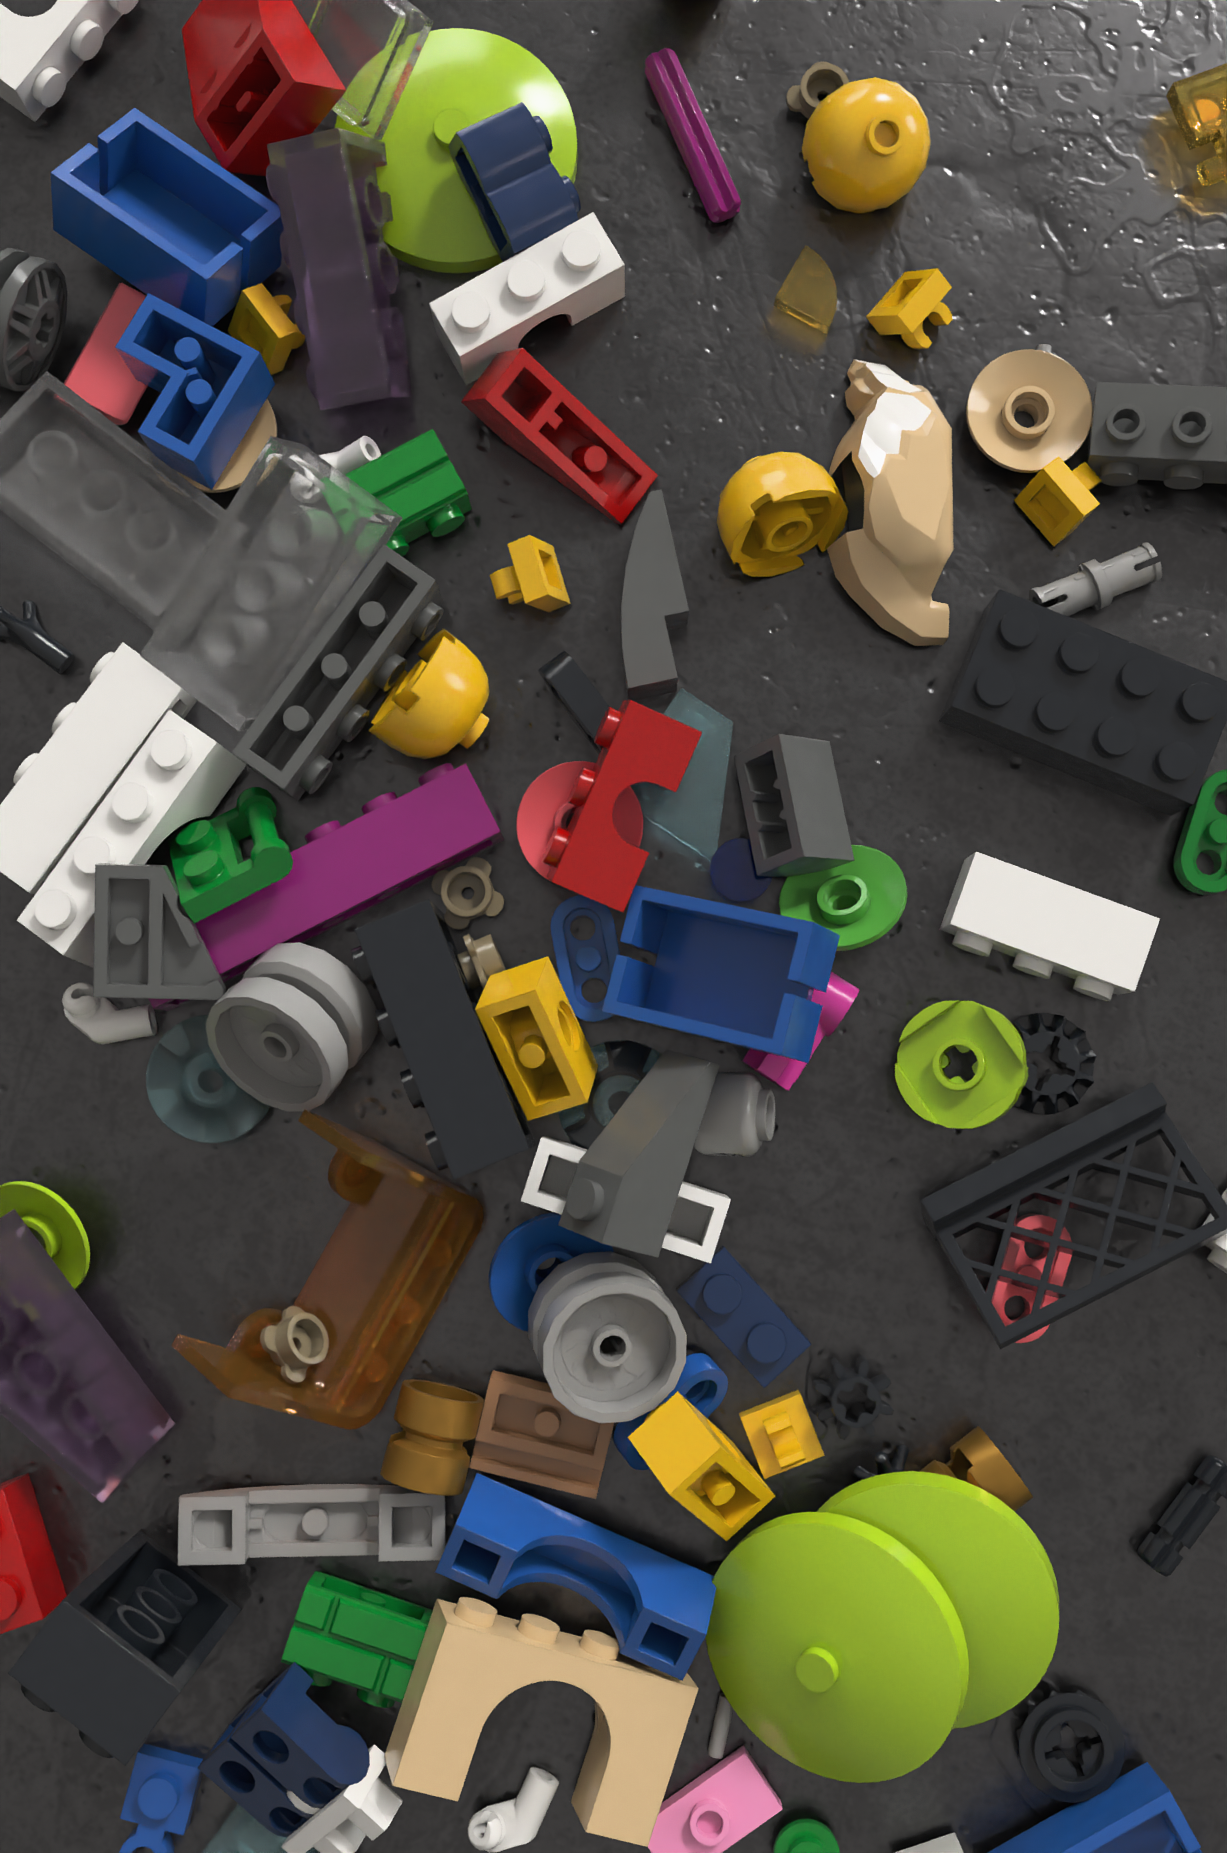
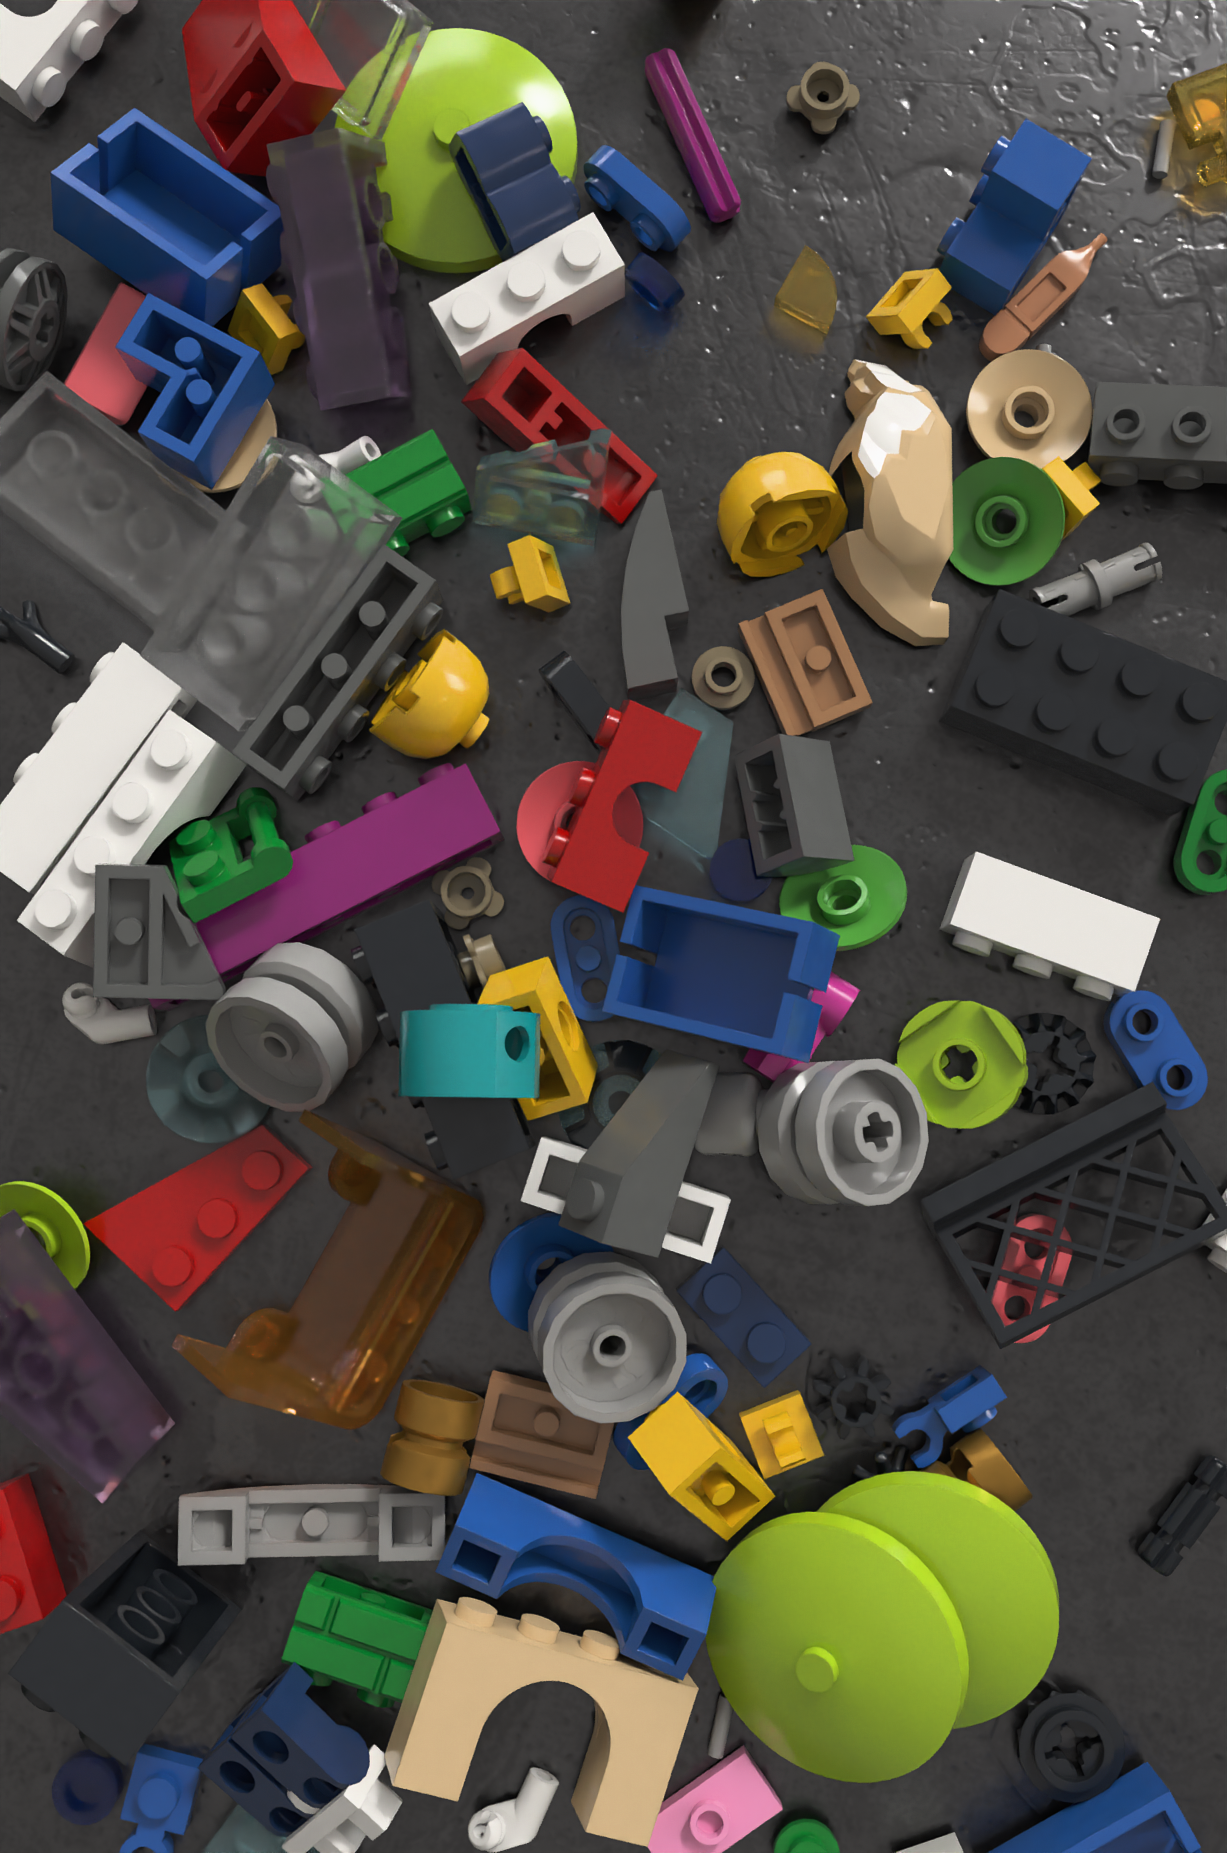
dark tan plate [260,1306,329,1384] -> none
yellow cylinder [802,77,931,214] -> none
none -> clear blue tile [52,1749,124,1825]
none -> red wing [83,1124,313,1312]
none -> teal piece [398,1004,540,1098]
none -> clear light blue wing [472,428,612,547]
none -> blue plate [583,145,691,252]
none -> clear blue tile [625,252,685,314]
none -> dark tan plate [692,646,755,710]
none -> medium nougat plate [737,589,873,736]
none -> light grey wheel [758,1059,929,1206]
none -> blue plate [891,1365,1007,1468]
none -> blue brick [937,119,1092,315]
none -> bright green dish [949,457,1065,586]
none -> nougat piece [979,233,1107,362]
none -> blue plate [1103,990,1208,1110]
none -> light grey piece [1152,119,1176,179]

